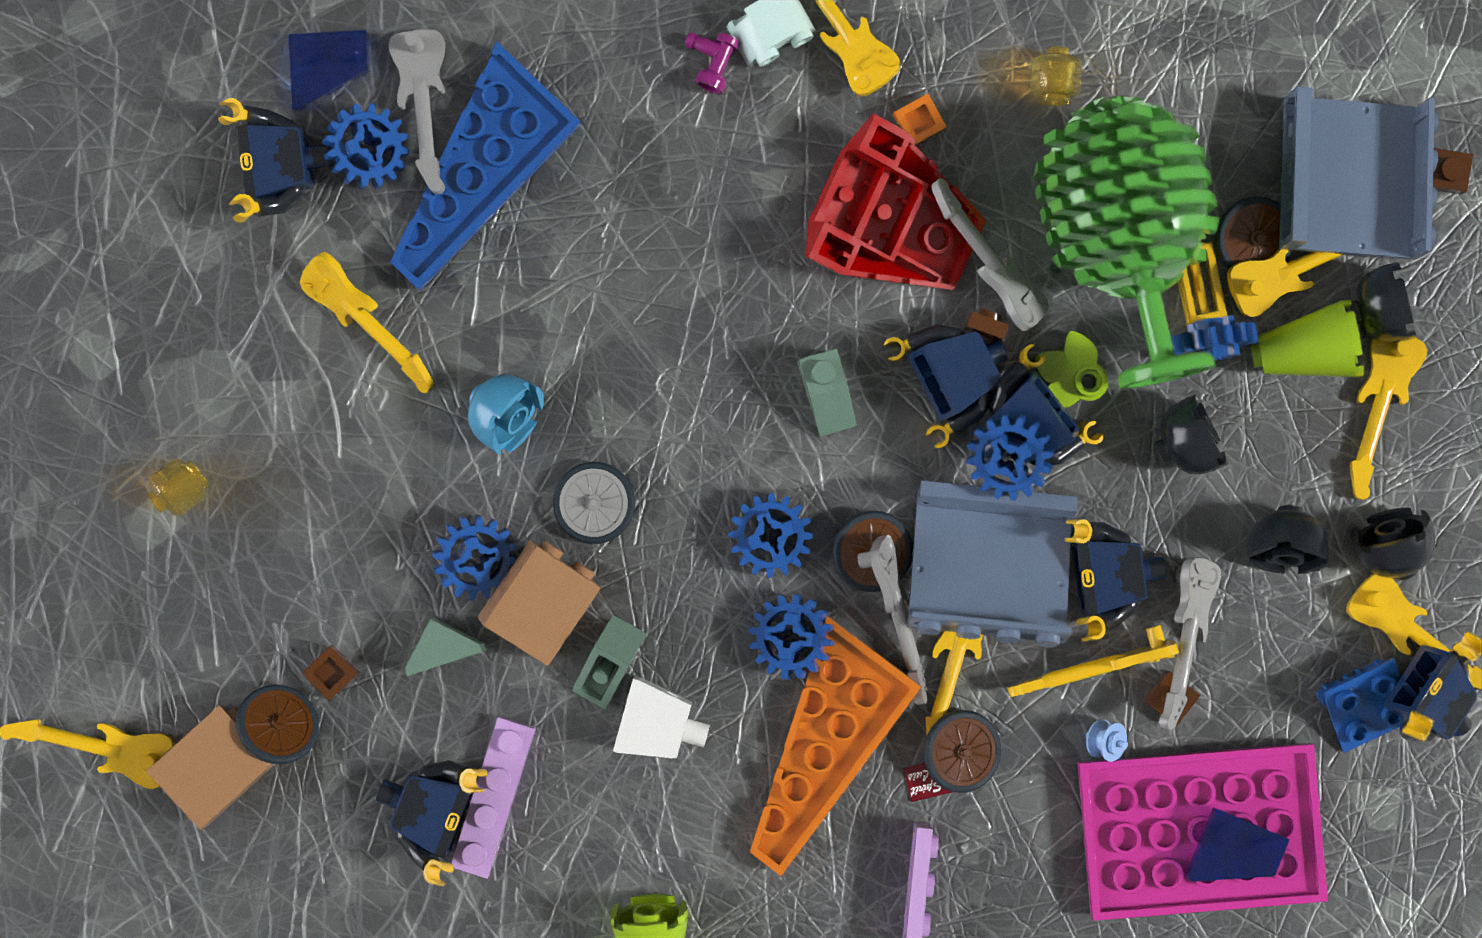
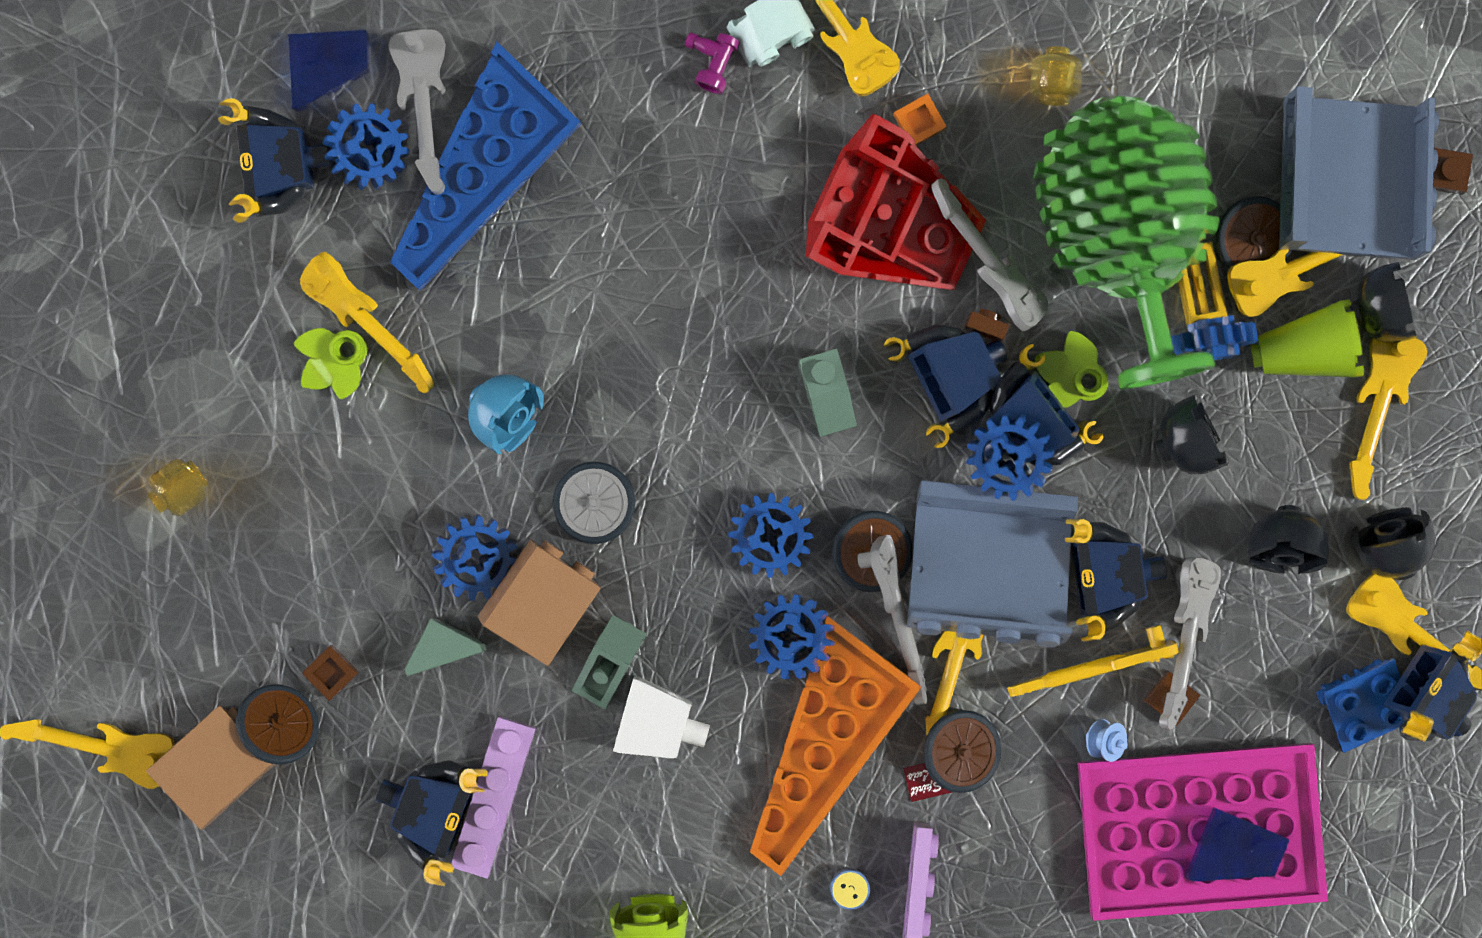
none -> lime plate [294,328,367,400]
none -> light yellow tile [830,868,870,910]

